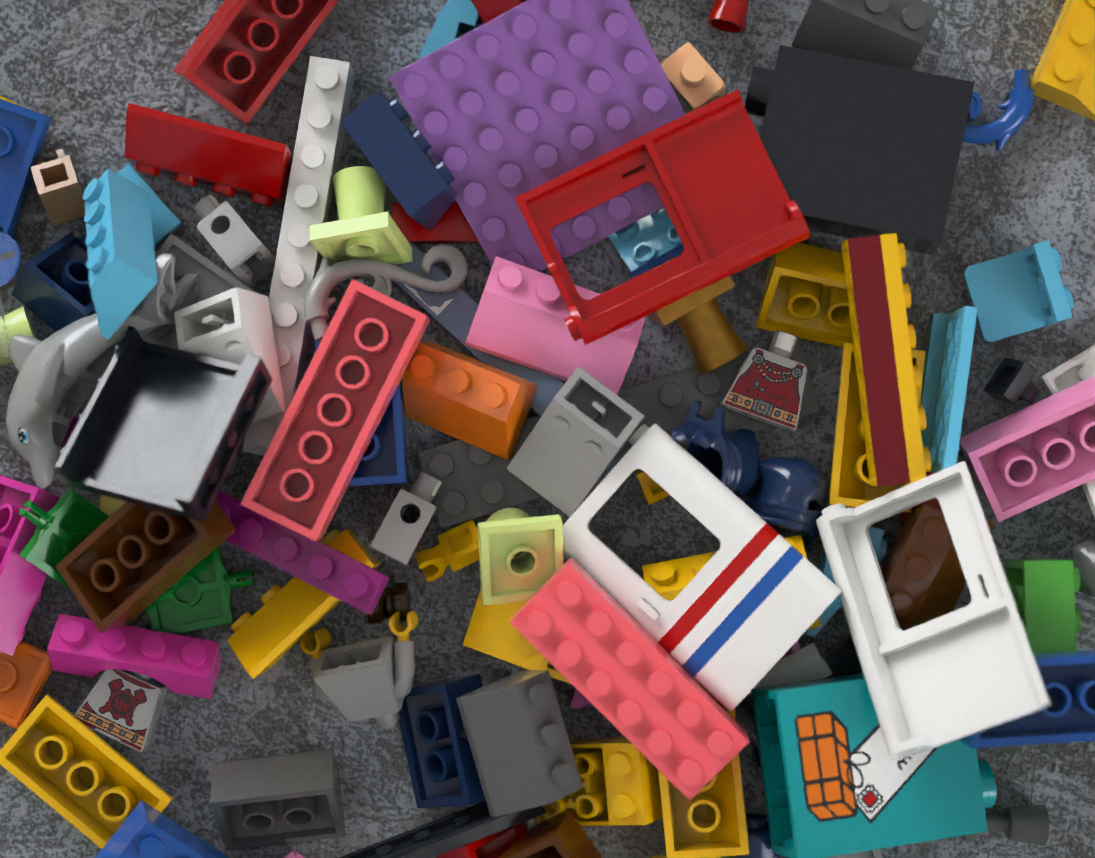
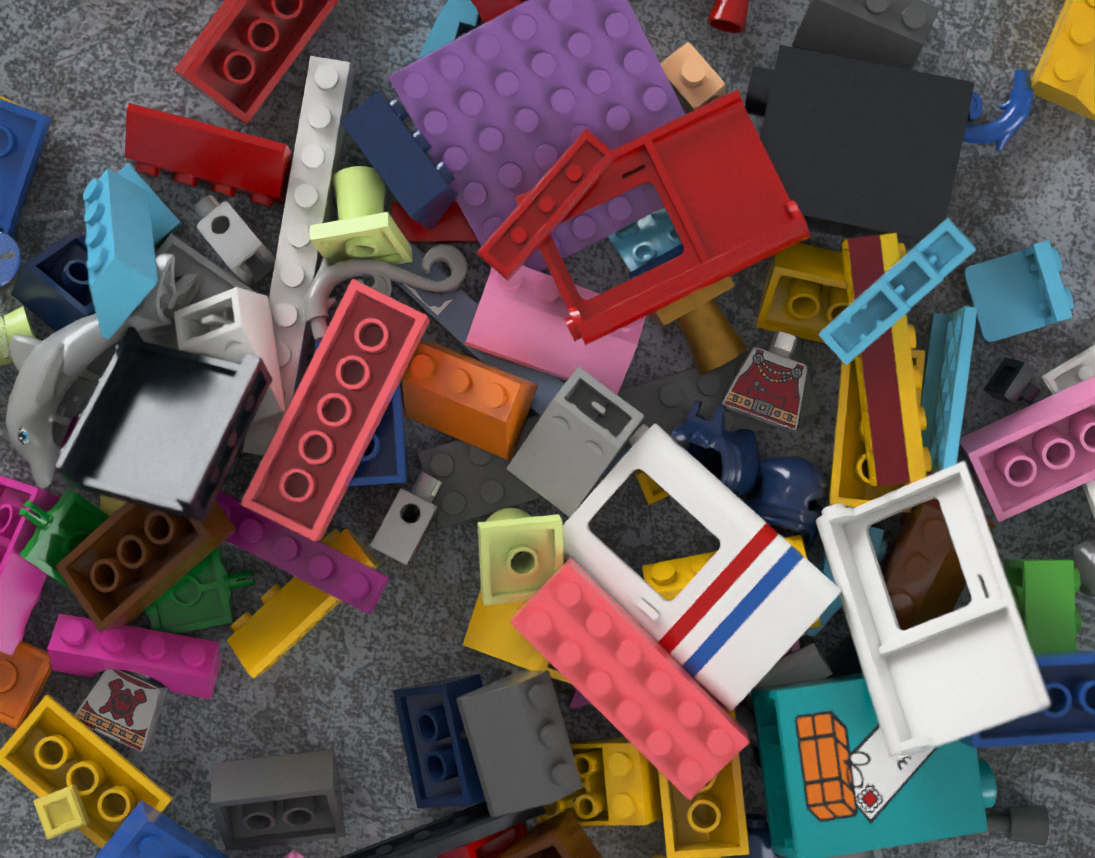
medium nougat brick [30,148,85,227] -> none
light grey torso [300,610,418,729] -> none
dark brown wheel [367,582,410,624] -> none
yellow plate [415,519,479,582] -> none
none -> light yellow tile [33,784,90,840]
none -> red tile [476,129,617,281]
none -> medium azure slope [818,217,976,365]

